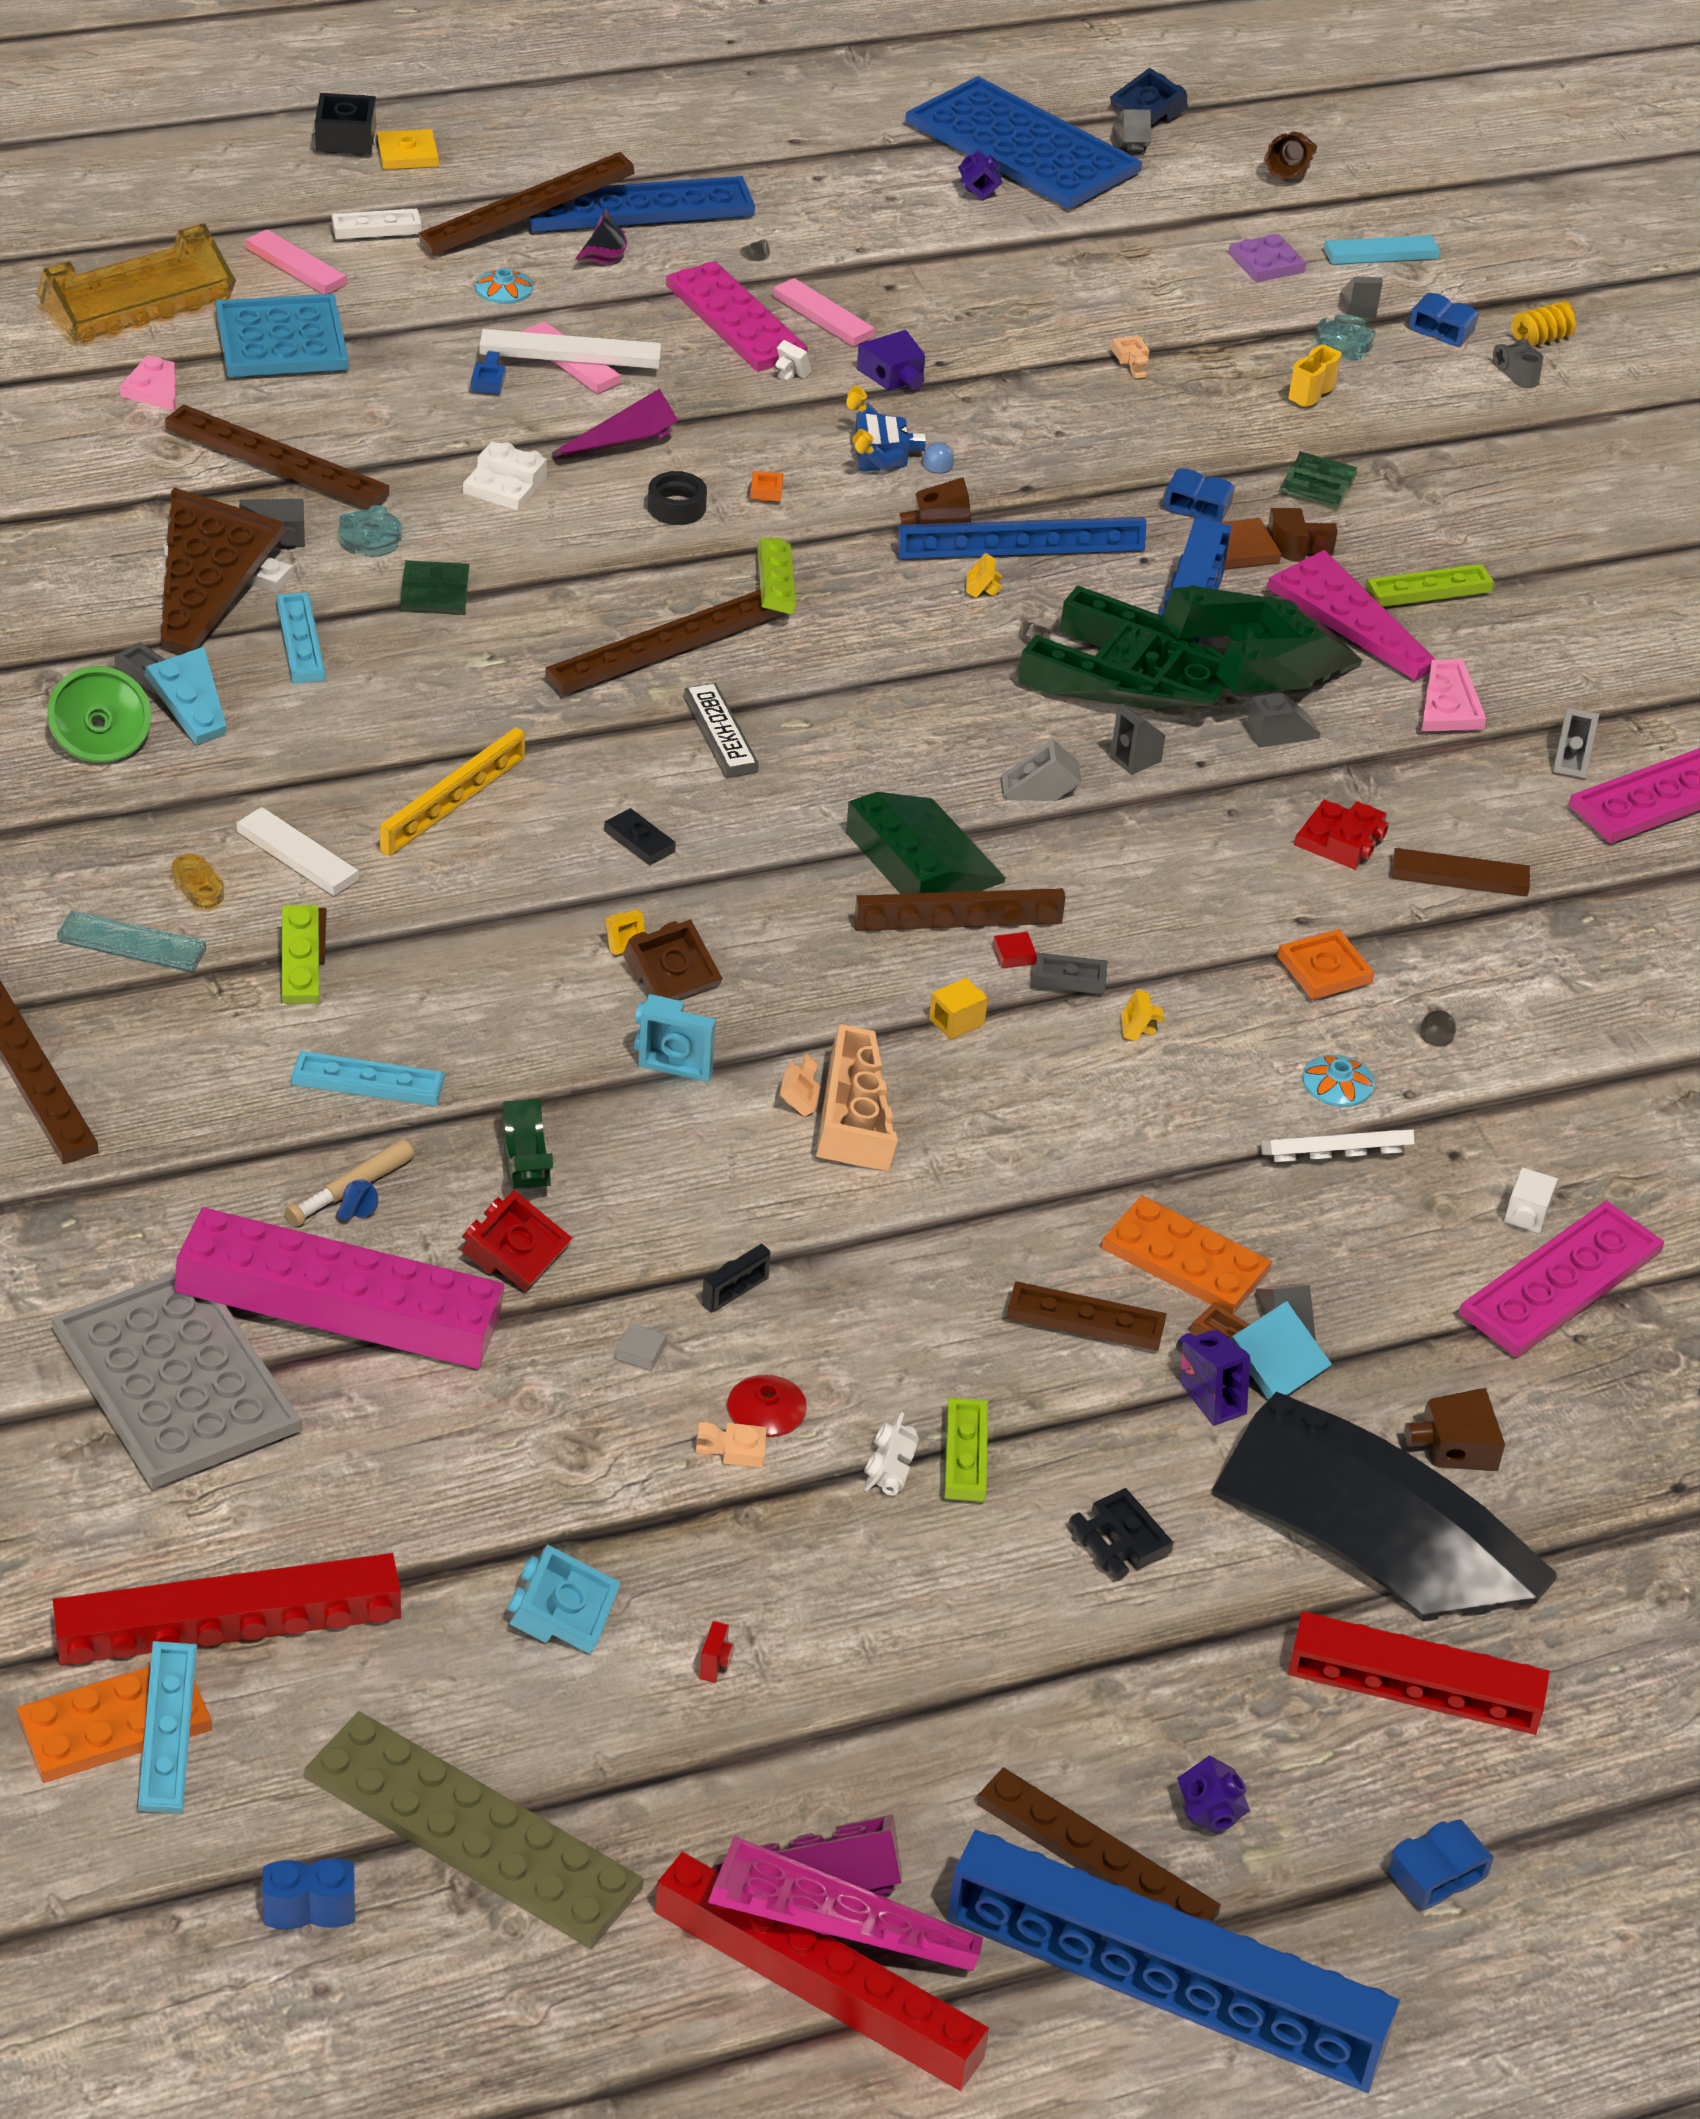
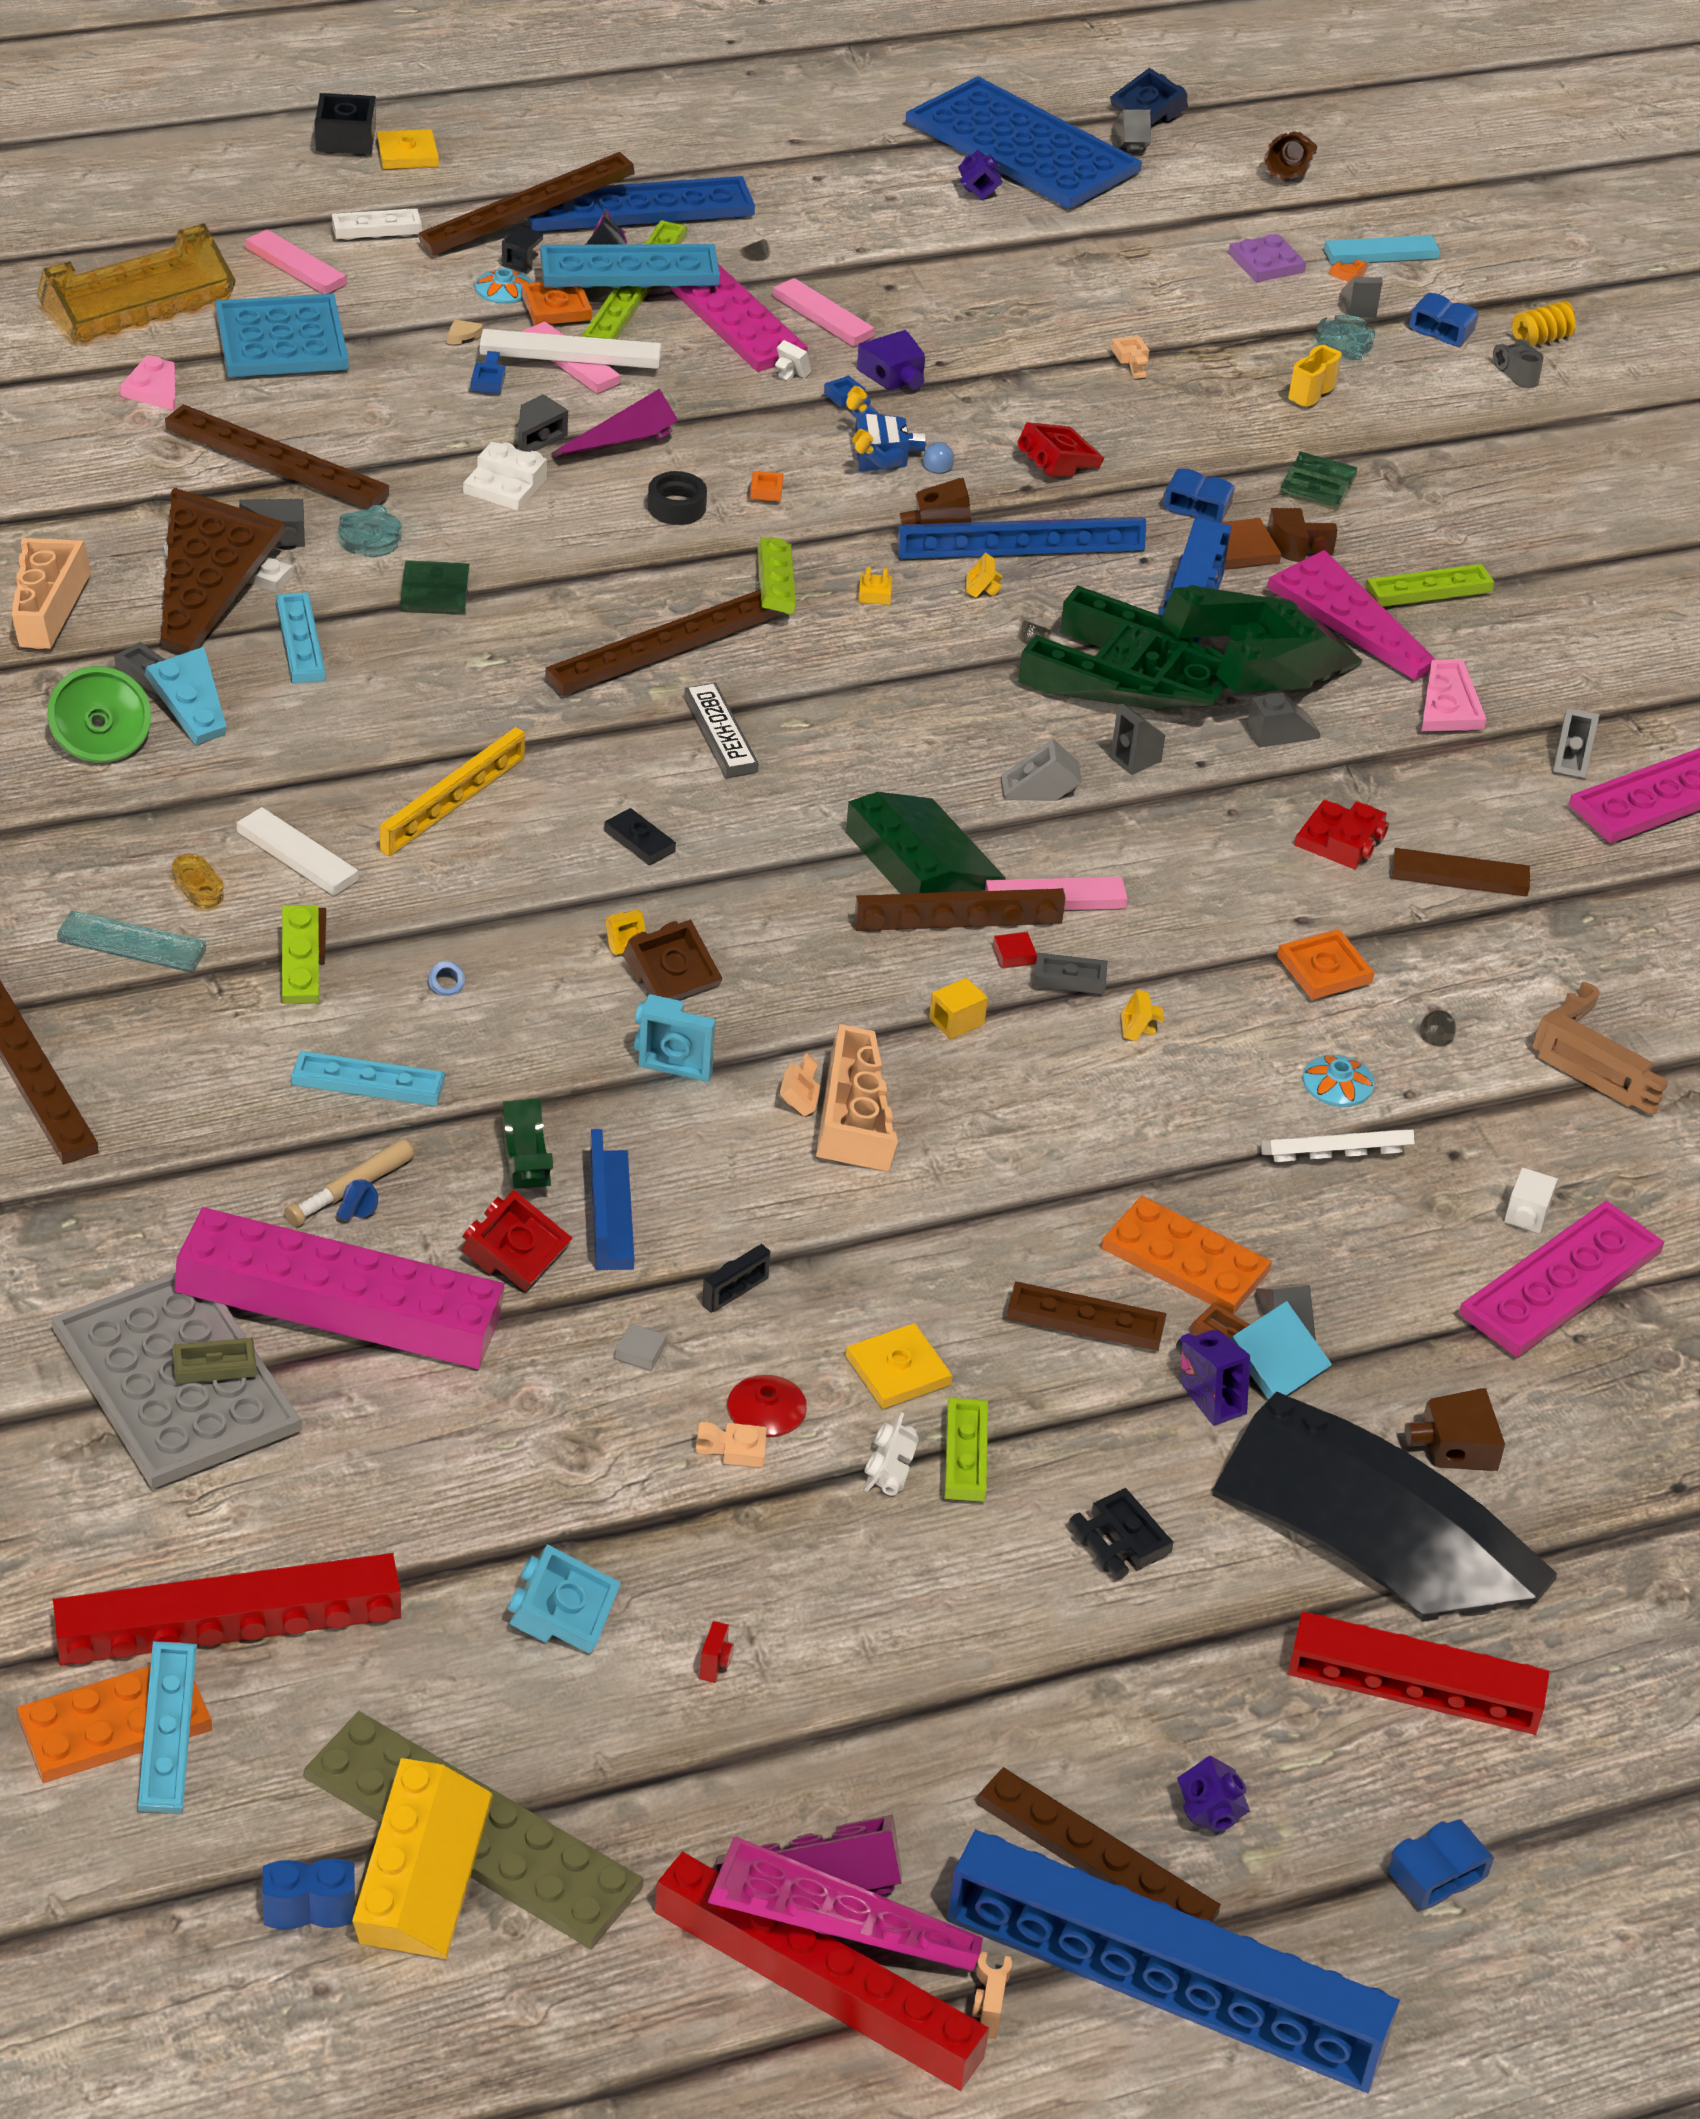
none -> light nougat wedge [12,538,91,649]
none -> olive tile [172,1337,257,1384]
none -> yellow slope [352,1758,493,1959]
none -> medium blue piece [428,961,465,996]
none -> tan tile [447,319,483,345]
none -> black panel [502,225,543,274]
none -> dark grey slope [518,394,568,452]
none -> orange plate [521,282,592,325]
none -> dark azure plate [540,244,720,288]
none -> lime tile [581,220,687,340]
none -> blue fence [590,1129,635,1270]
none -> blue plate [824,376,871,418]
none -> yellow plate [845,1323,953,1409]
none -> yellow tile [858,567,892,605]
none -> light nougat plate [972,1952,1012,2039]
none -> bright pink tile [985,877,1128,910]
none -> red plate [1017,422,1104,478]
none -> orange tile [1329,260,1368,282]
none -> medium nougat hinge [1532,982,1668,1114]

